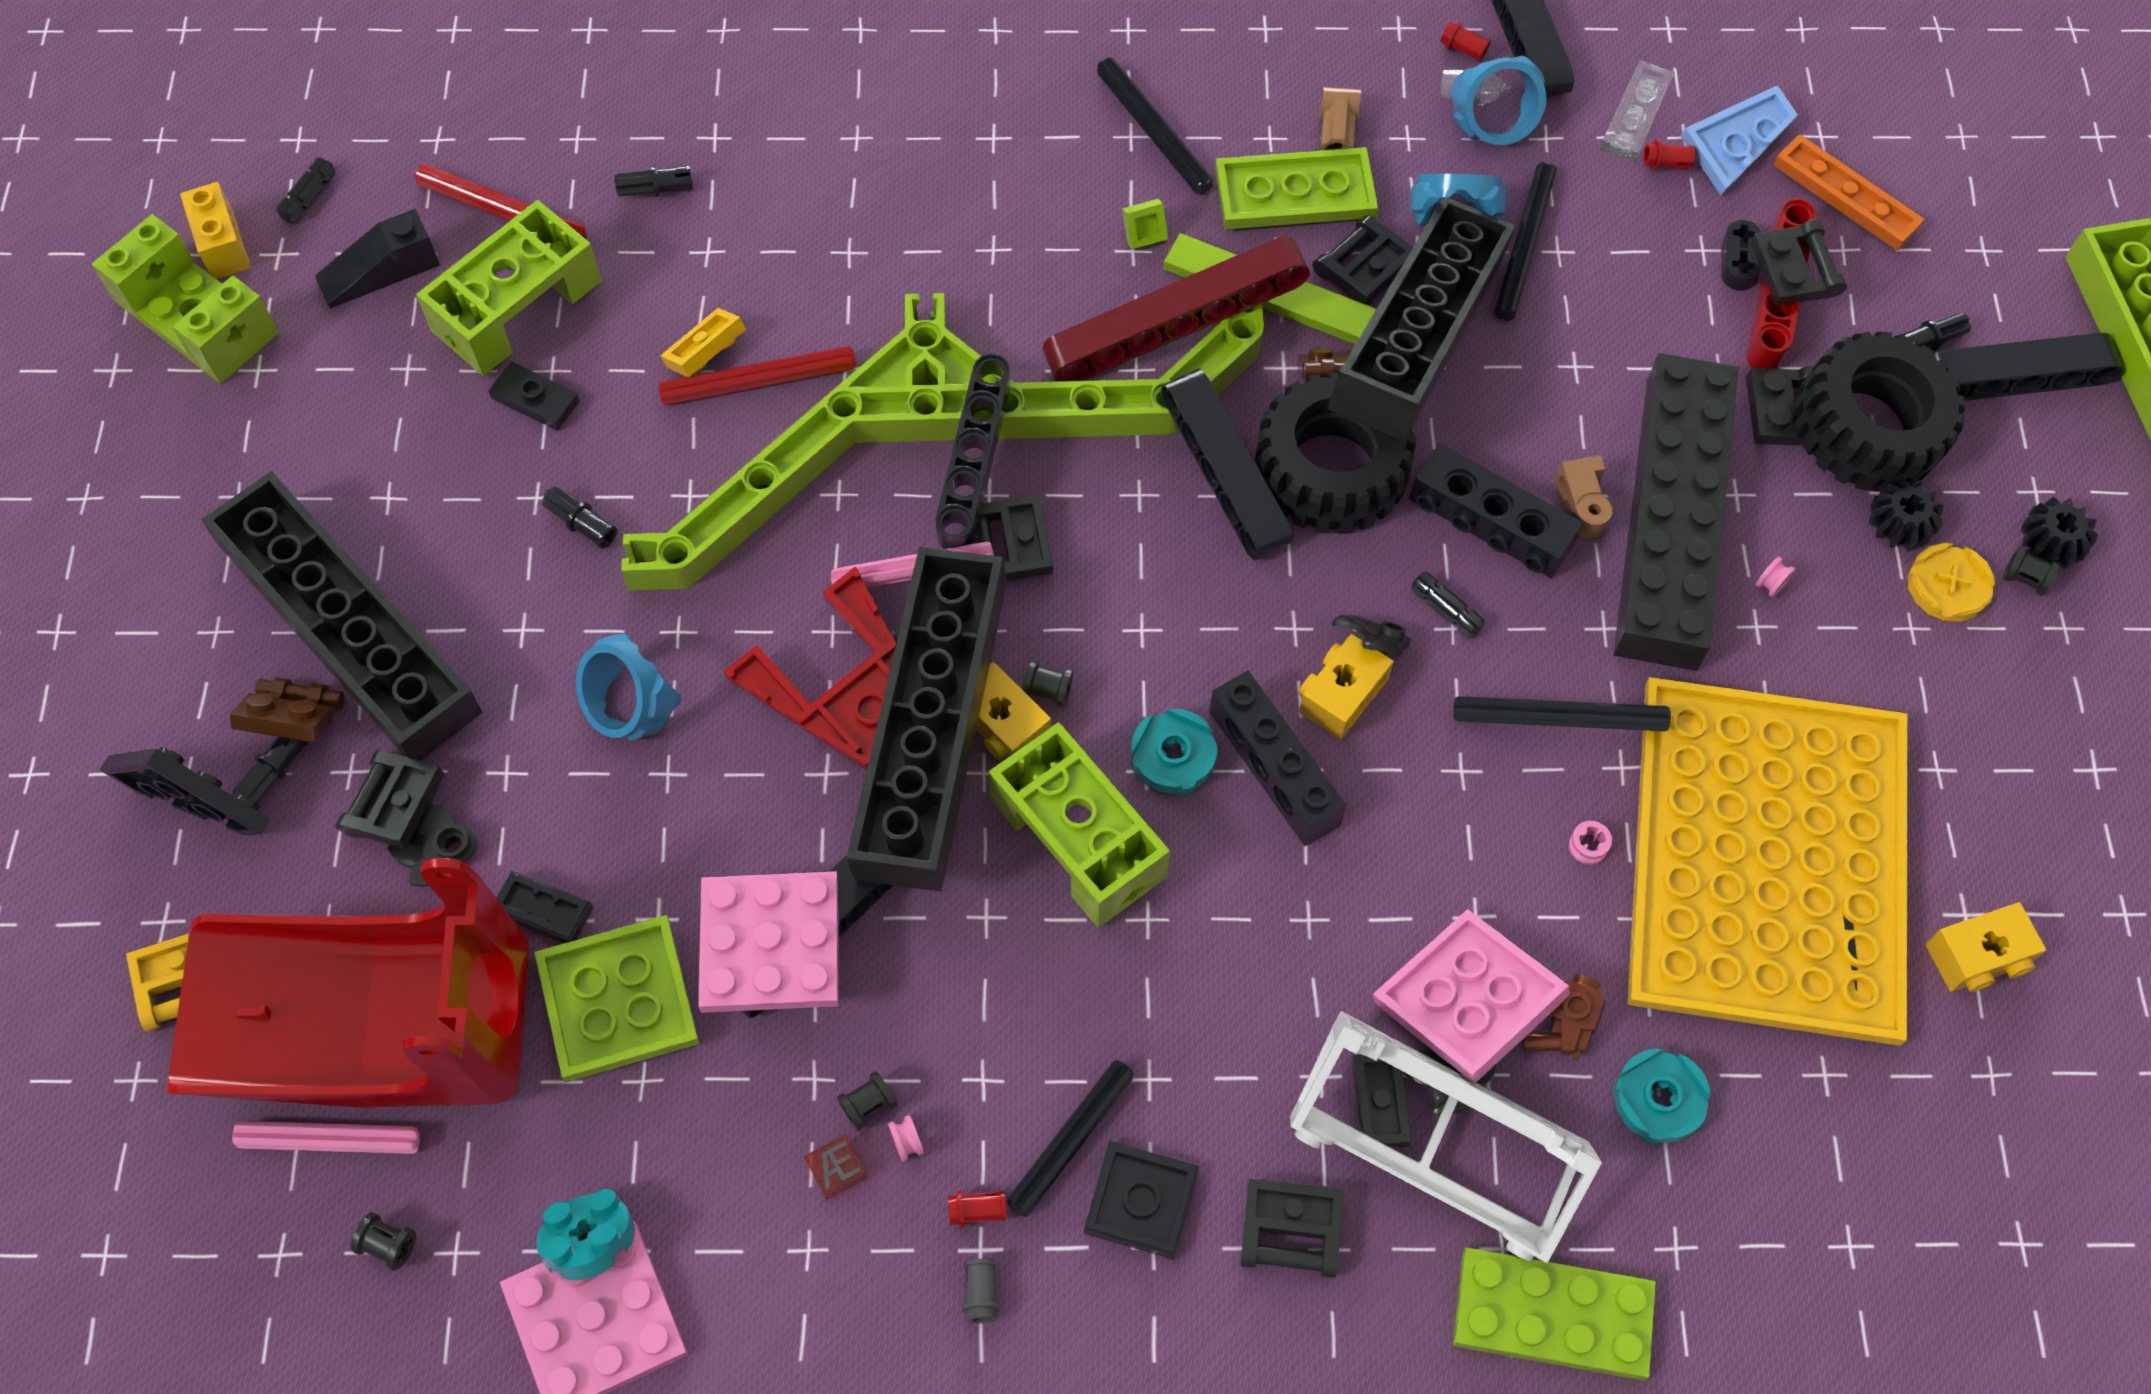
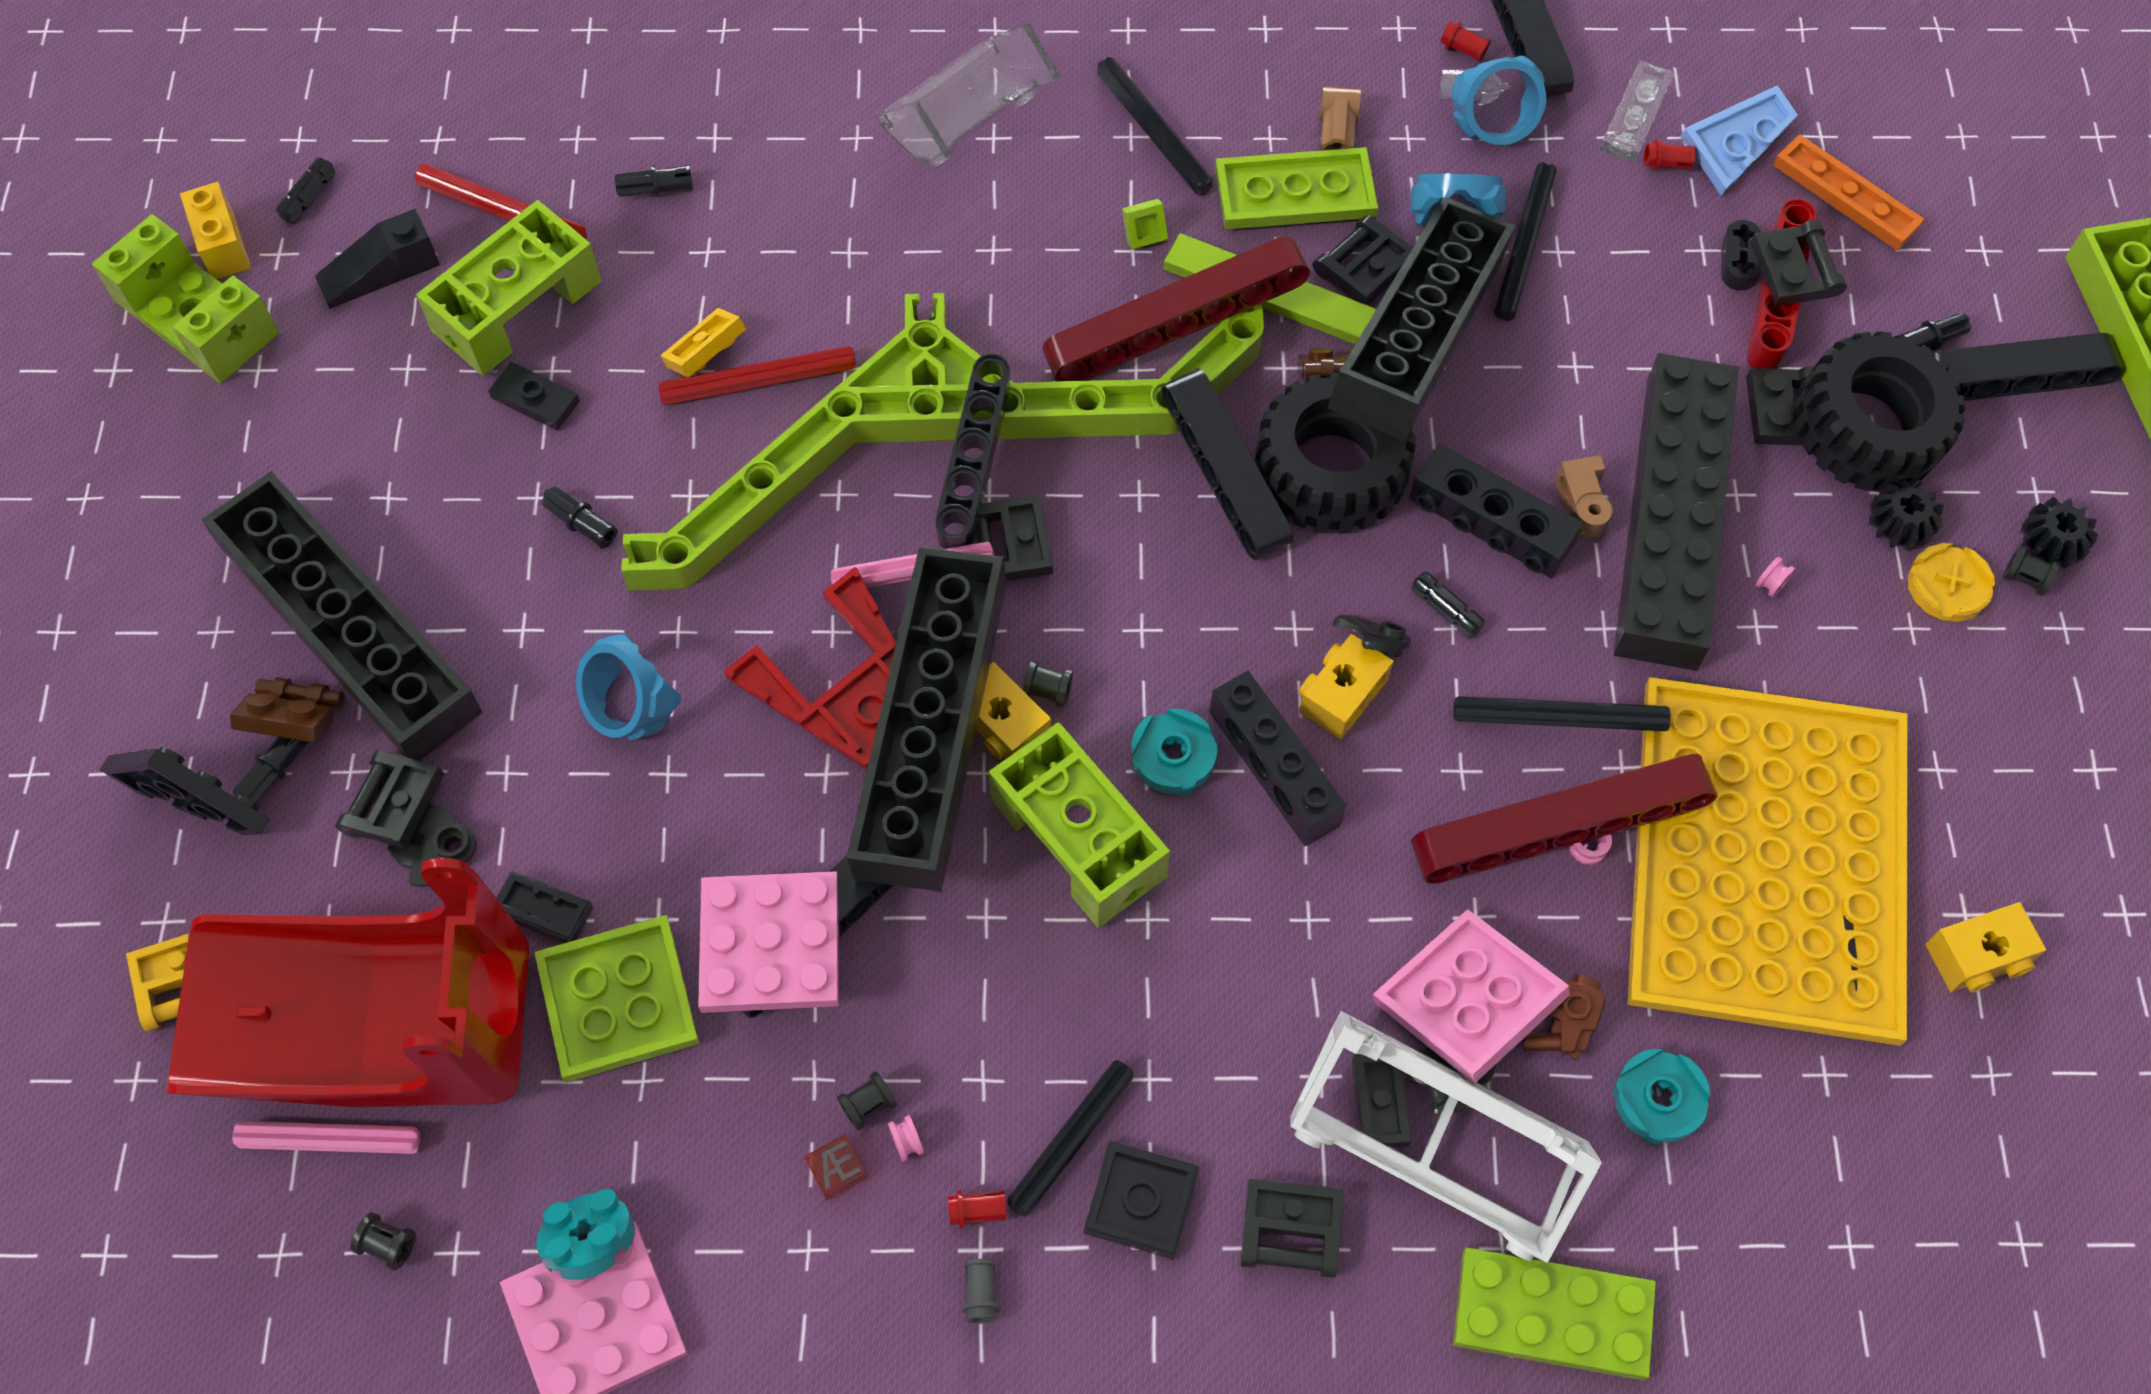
none -> clear windscreen [876,23,1061,168]
none -> dark red beam [1411,754,1718,884]

